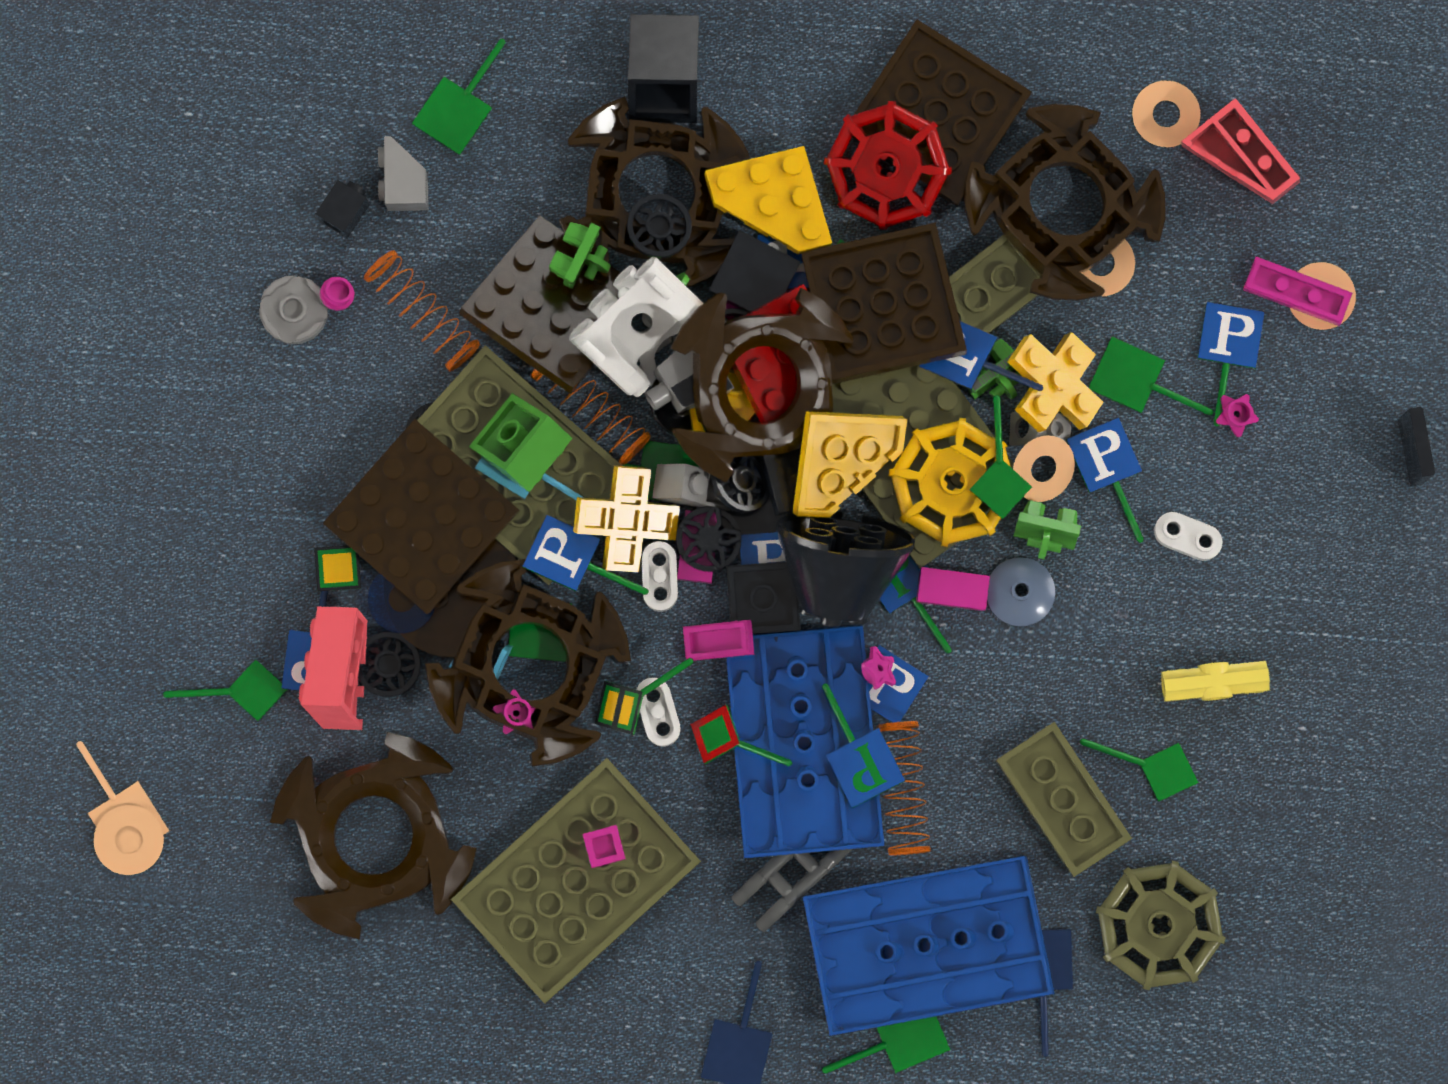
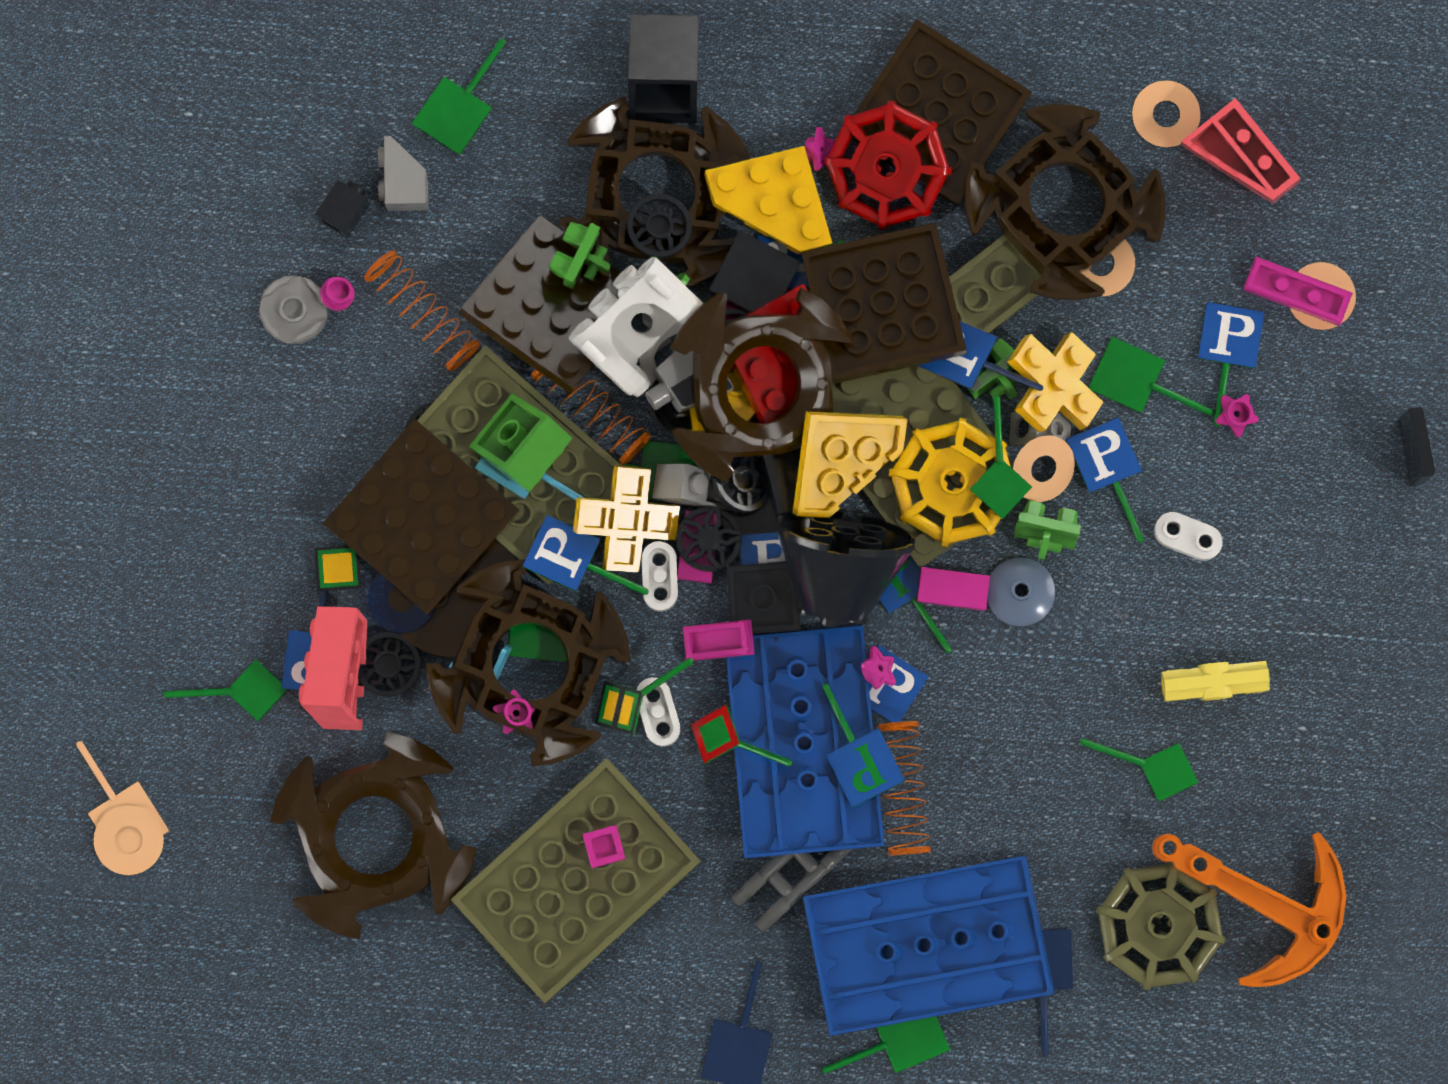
olive plate [996,722,1132,877] -> none
none -> dark pink plate [805,127,834,171]
none -> orange piece [1152,832,1347,987]

